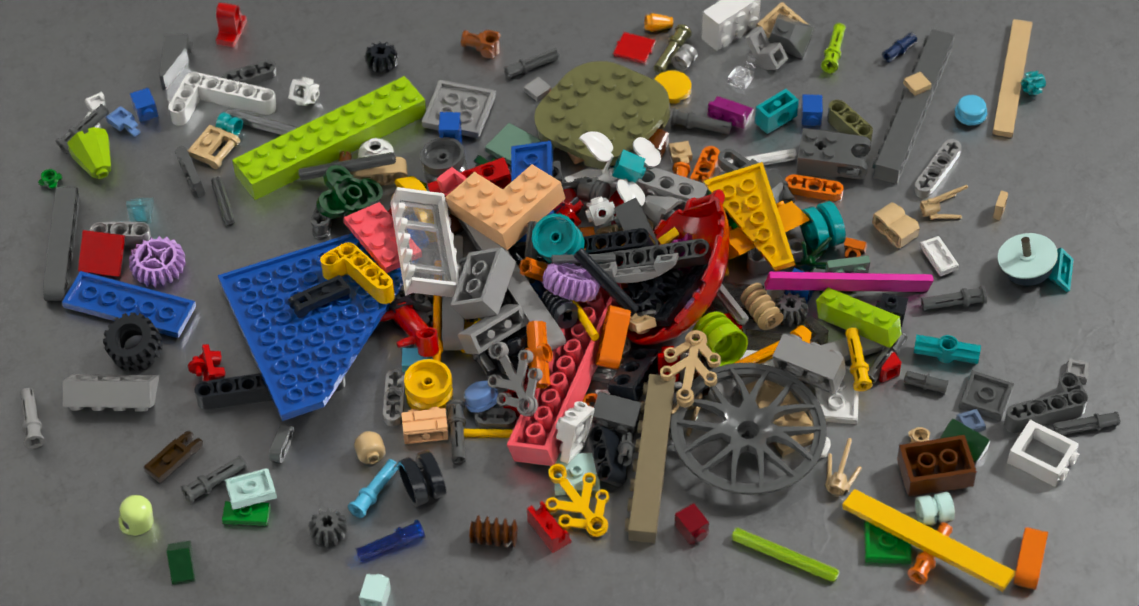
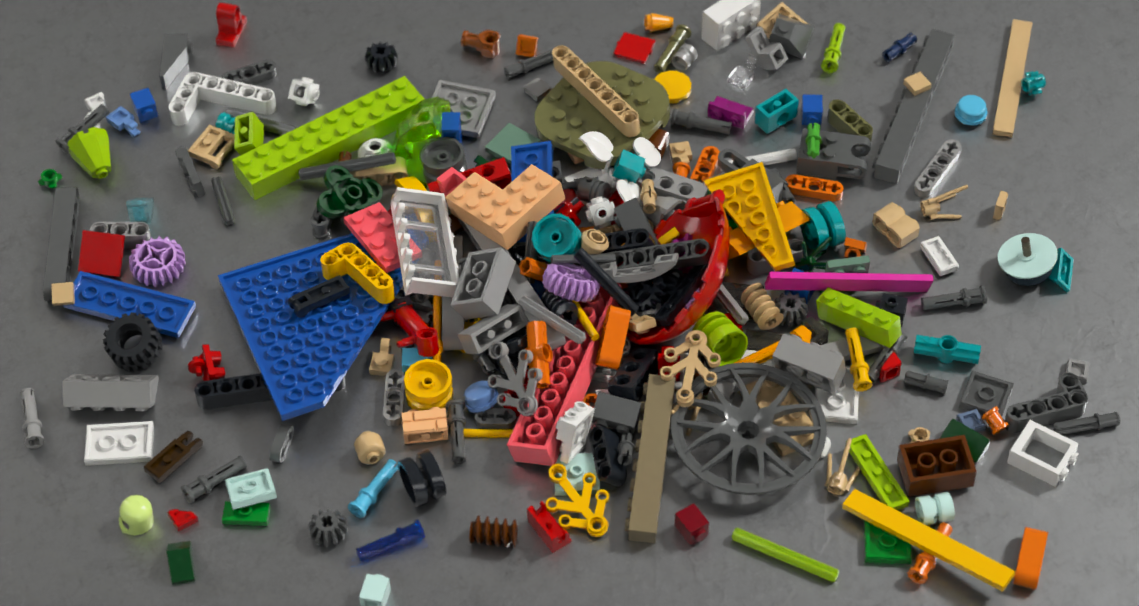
none -> tan tile [52,282,75,306]
none -> white tile [84,421,154,466]
none -> red tile [167,509,198,532]
none -> lime brick [234,112,264,155]
none -> tan plate [369,338,395,376]
none -> clear neon green brick [392,97,450,160]
none -> orange tile [516,34,538,58]
none -> light grey axle [518,296,586,344]
none -> tan beam [552,45,640,137]
none -> tan cone [581,229,609,254]
none -> tan pin [640,179,657,214]
none -> bright green axle [805,123,822,158]
none -> lime plate [845,434,910,511]
none -> orange bush [981,406,1009,435]

